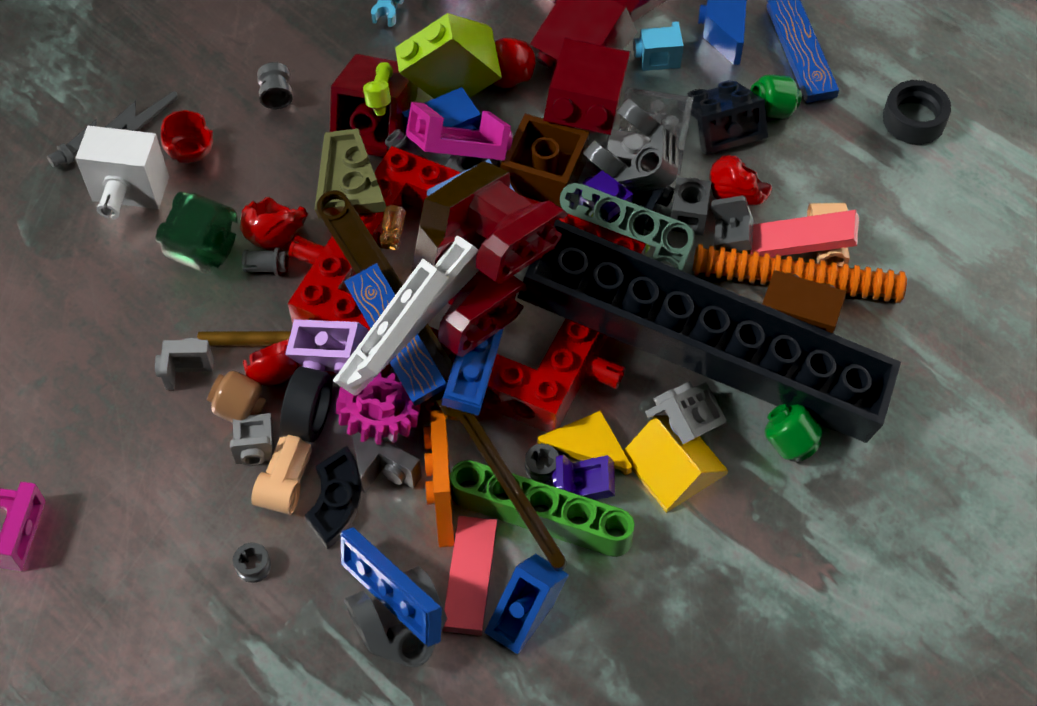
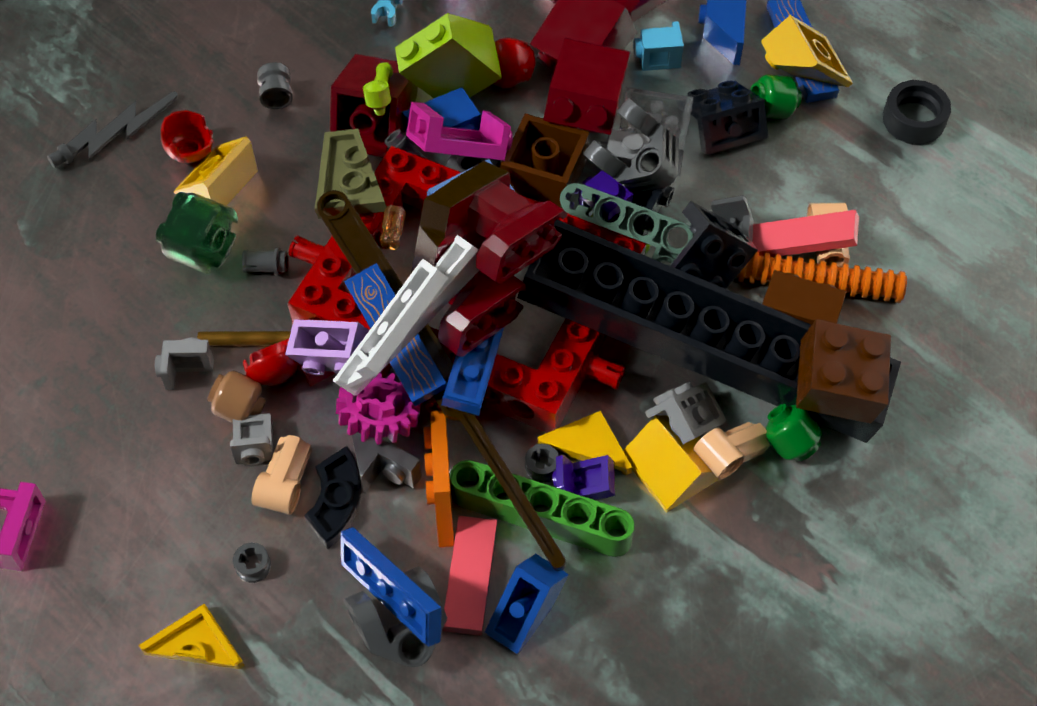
white brick [75,125,169,219] -> none
red hair [240,197,308,251] -> none
black tyre [280,366,333,443] -> none
dark grey brick [671,177,712,235] -> none
red hair [709,155,772,206] -> none
none -> yellow tile [139,604,245,669]
none -> yellow slope [173,136,258,218]
none -> black bracket [670,201,758,289]
none -> light nougat piece [694,422,770,480]
none -> yellow slope [761,15,853,87]
none -> reddish brown brick [796,319,891,424]

